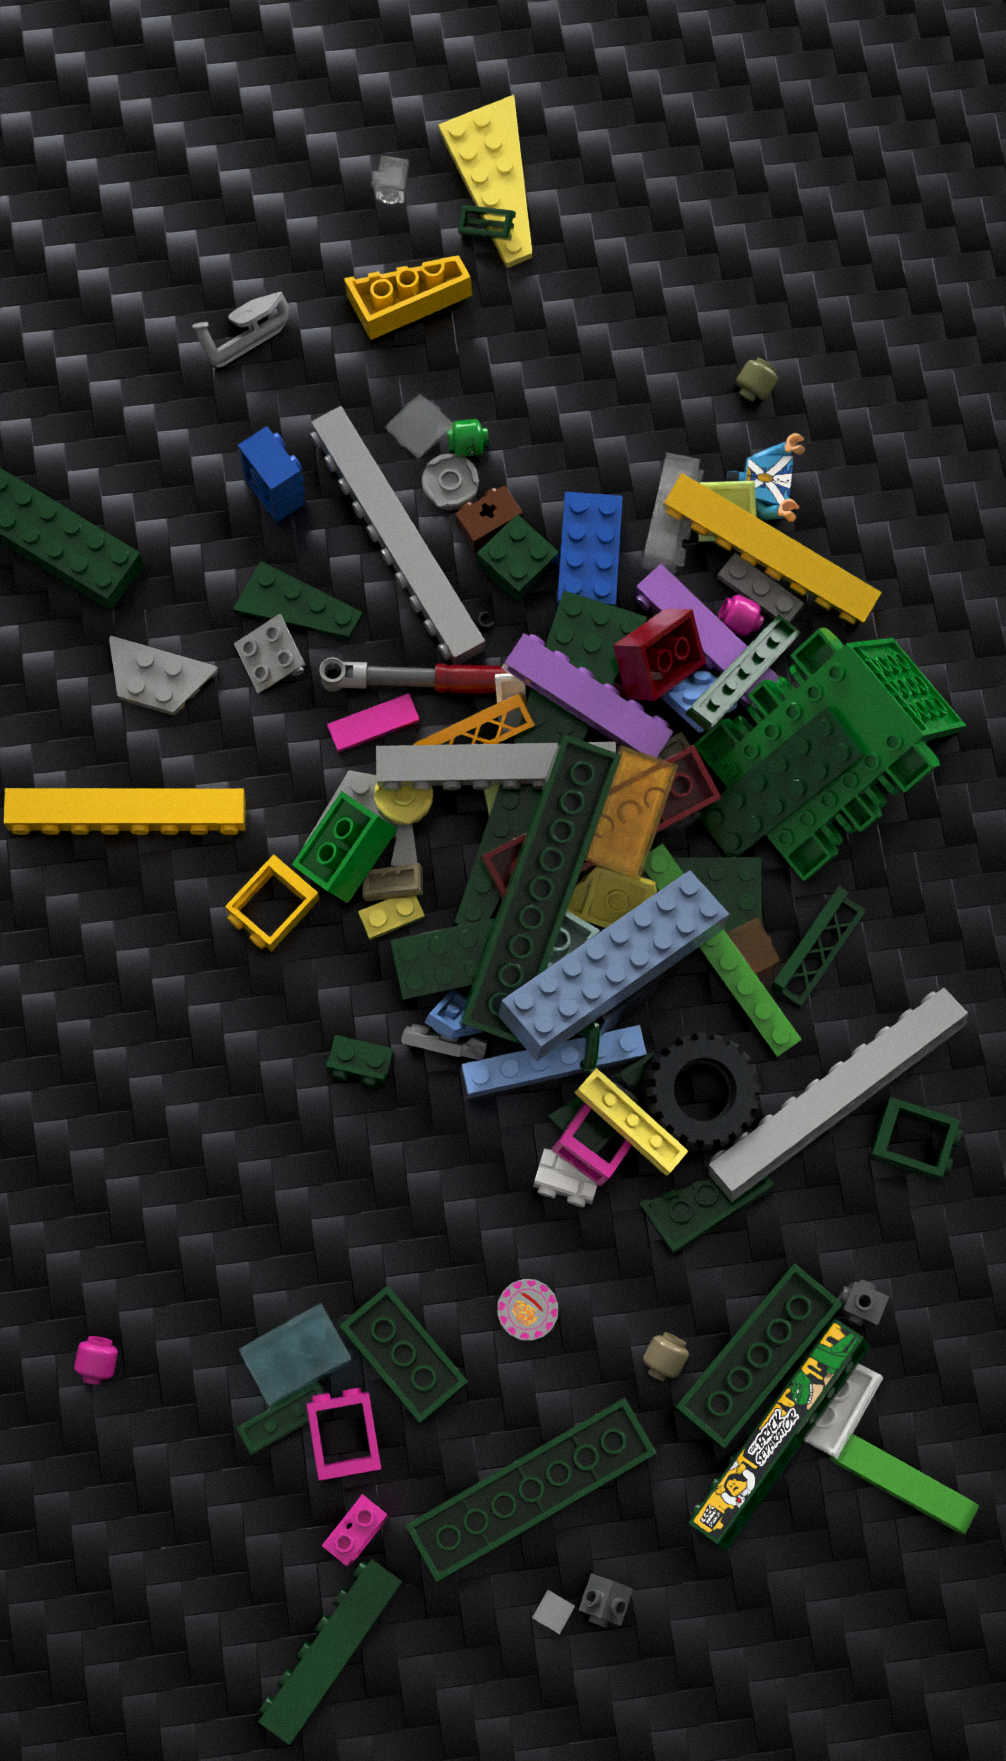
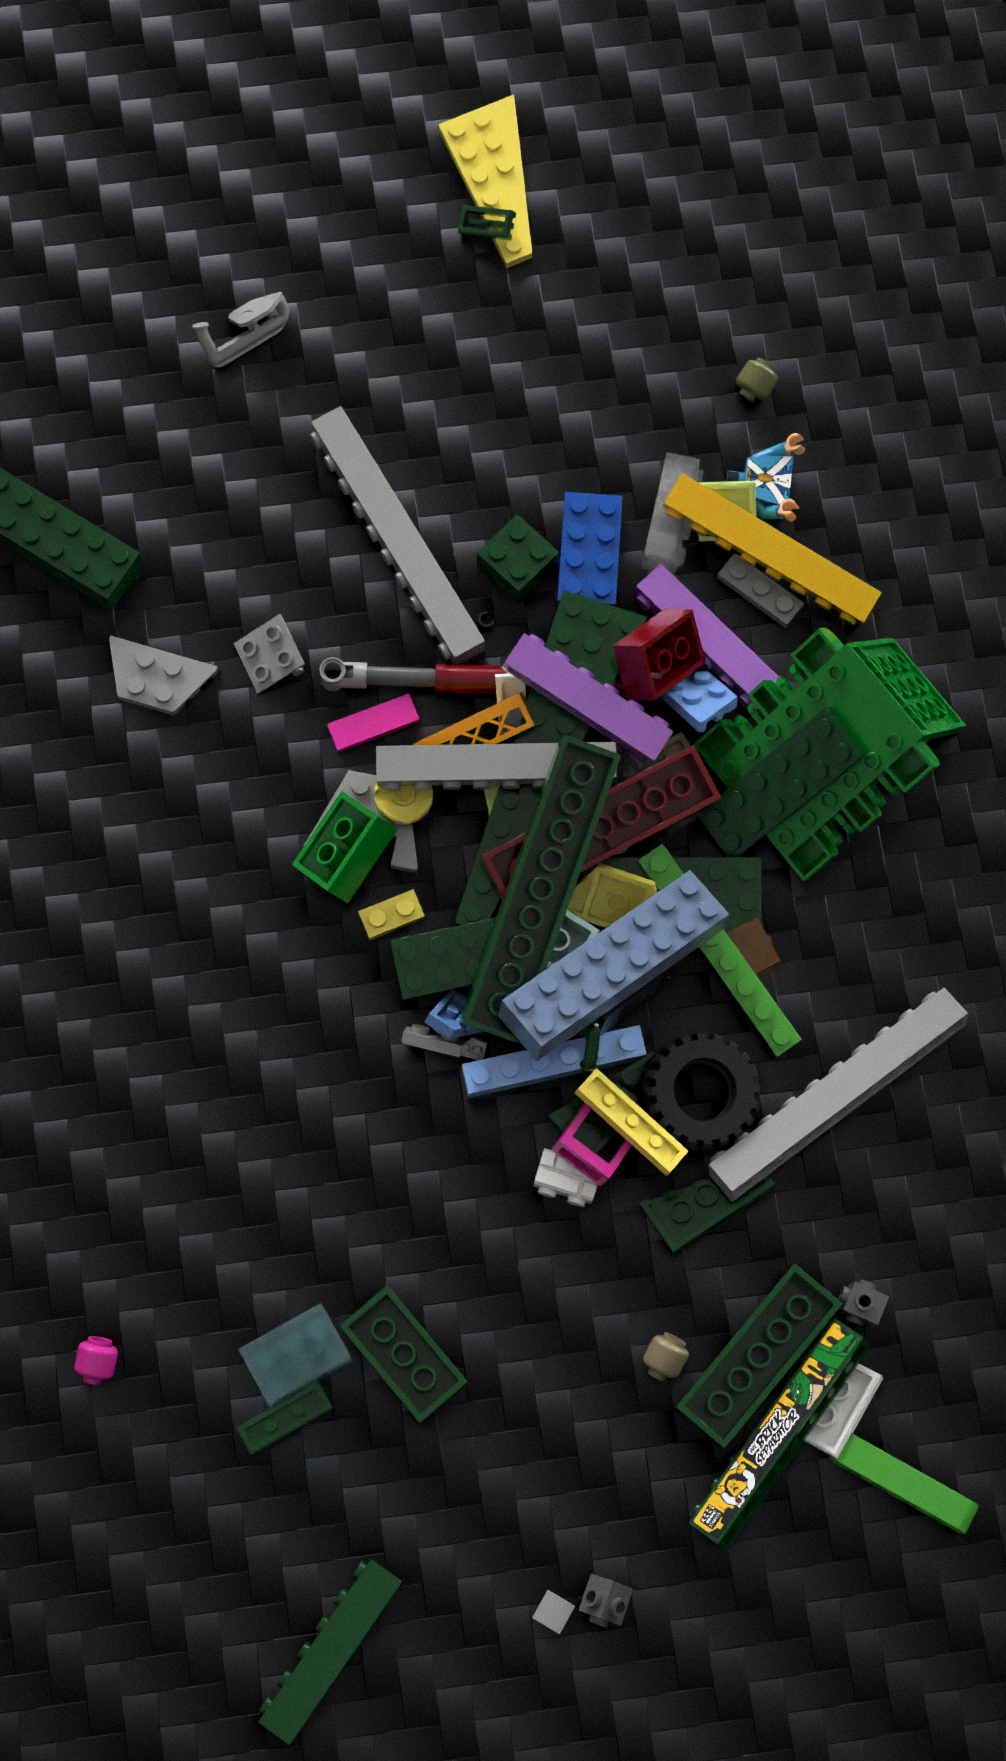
yellow brick [4,788,246,835] -> none
yellow window [225,854,319,952] -> none
dark green wing [233,561,363,640] -> none
blue brick [238,426,306,523] -> none
dark pink window [306,1387,381,1481] -> none
dark pink window [322,1494,389,1567] -> none
dark green bracket [325,1035,394,1088] -> none
yellow wedge [344,255,473,340] -> none
dark tan plate [363,863,423,902] -> none
clear brick [371,156,409,204] -> none
clear piece [385,394,452,459] -> none
dark green brick [405,1398,656,1583] -> none
light grey tile [422,453,479,510] -> none
green head [447,419,489,458] -> none
reddish brown brick [456,485,523,551] -> none
light grey tile [497,1279,559,1341] -> none
clear yellow tile [584,746,678,880] -> none
tile [685,615,801,733] -> none
dark pink head [718,594,764,637] -> none
dark green fence [771,886,866,1008] -> none
dark green window [868,1096,962,1182] -> none

